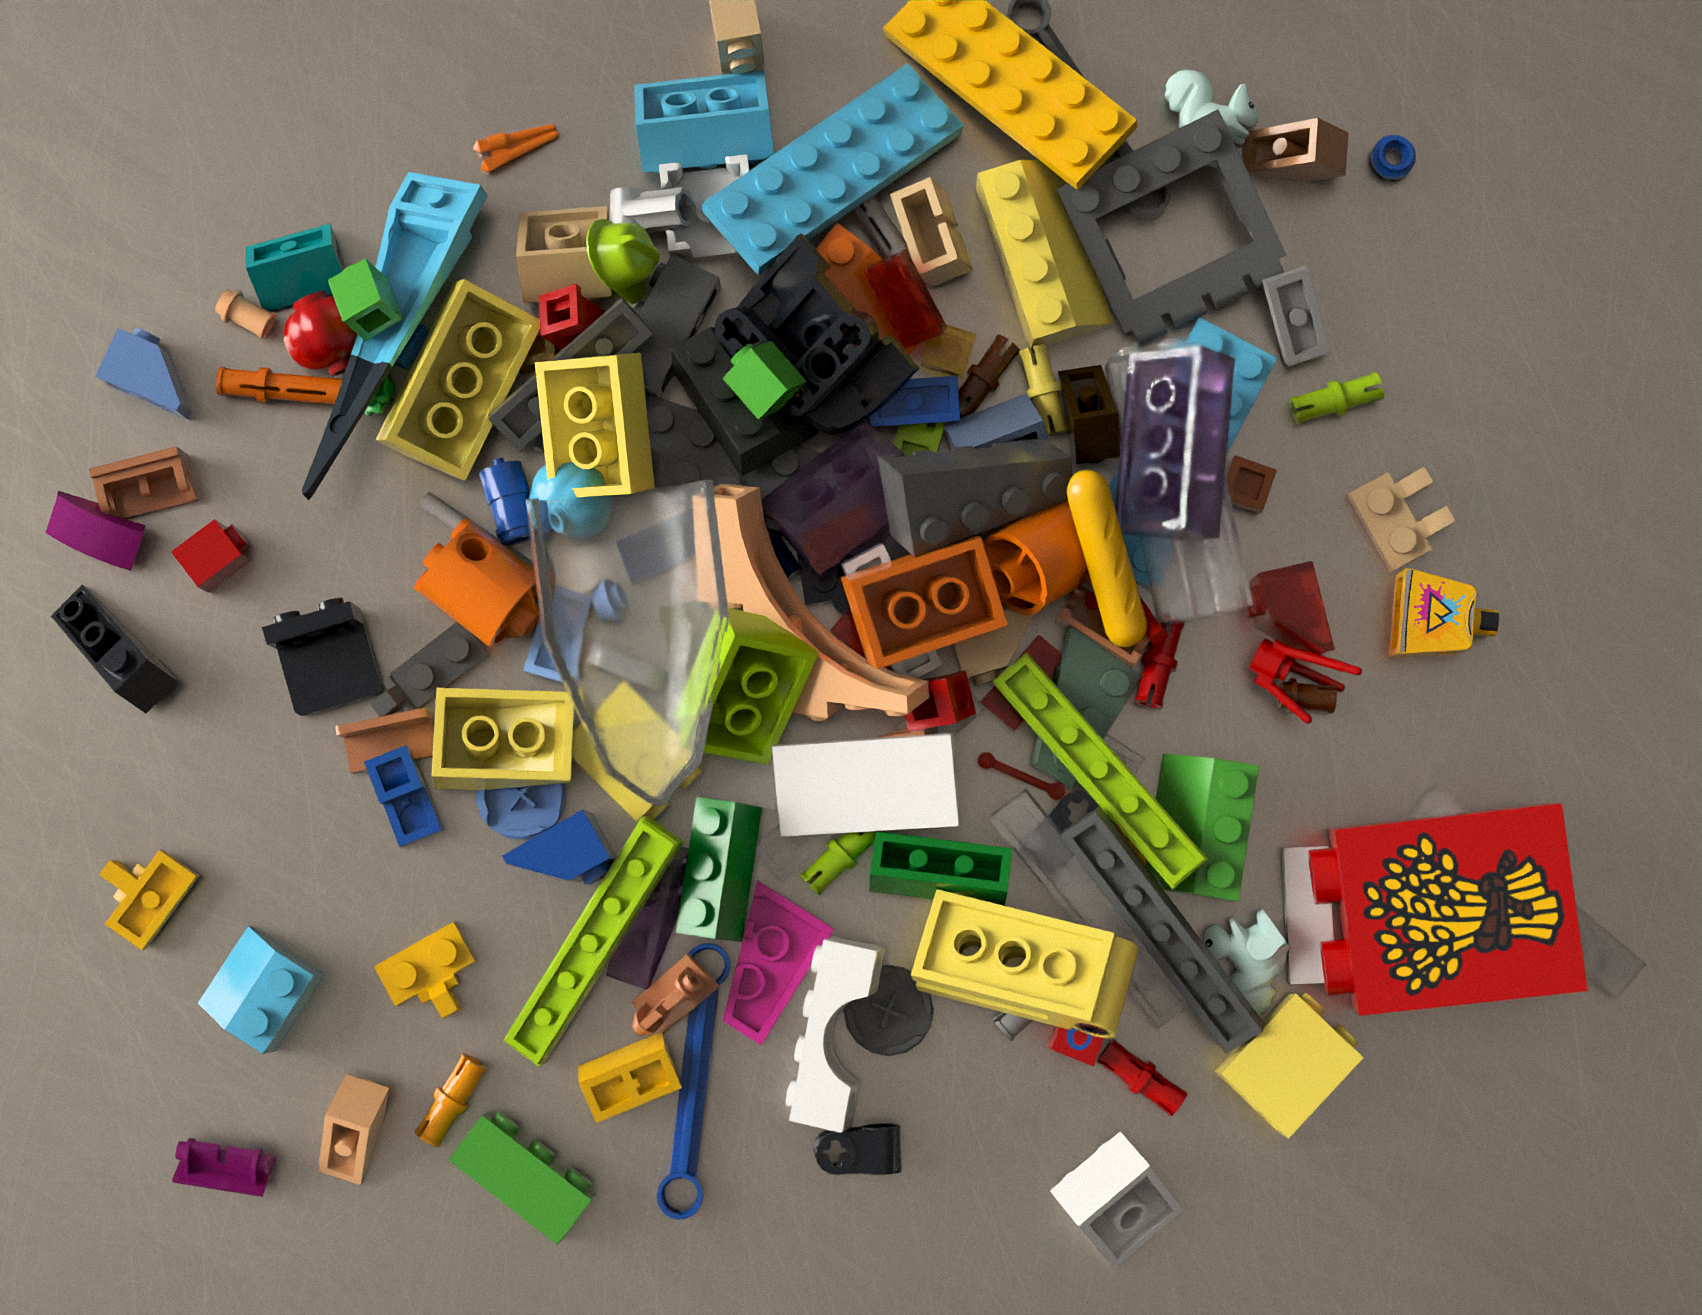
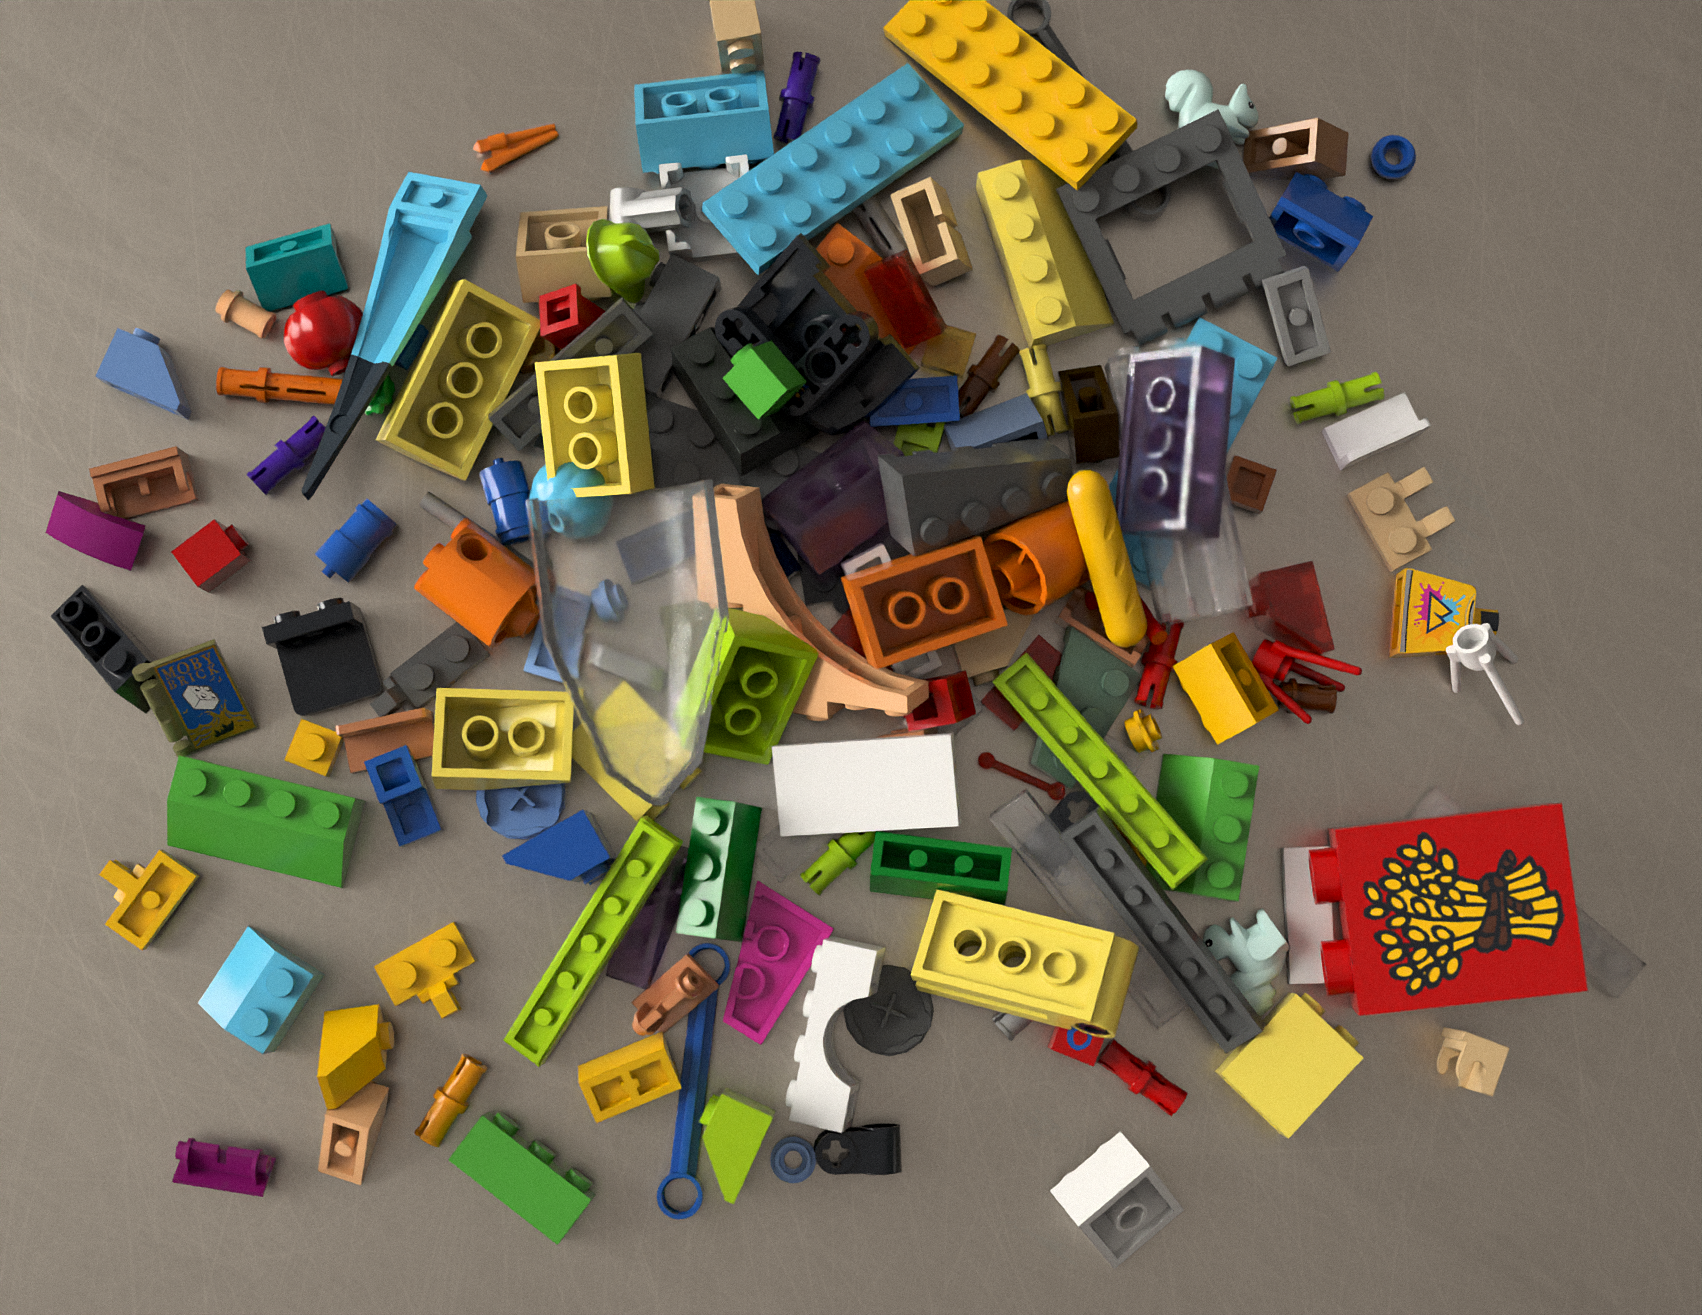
bright green brick [328,258,403,341] -> none
none -> piece [132,639,257,757]
none -> bright green slope [167,755,366,888]
none -> dark purple pin [246,415,325,495]
none -> yellow plate [284,718,344,777]
none -> blue piece [314,498,398,583]
none -> yellow slope [317,1004,394,1110]
none -> lime slope [699,1088,776,1204]
none -> light blue plate [770,1136,816,1183]
none -> dark purple pin [773,51,821,144]
none -> yellow plate [1124,709,1162,753]
none -> yellow brick [1172,632,1279,745]
none -> blue slope [1269,172,1373,272]
none -> white panel [1322,392,1431,471]
none -> tan hinge [1436,1027,1509,1097]
none -> white plant [1446,623,1524,725]

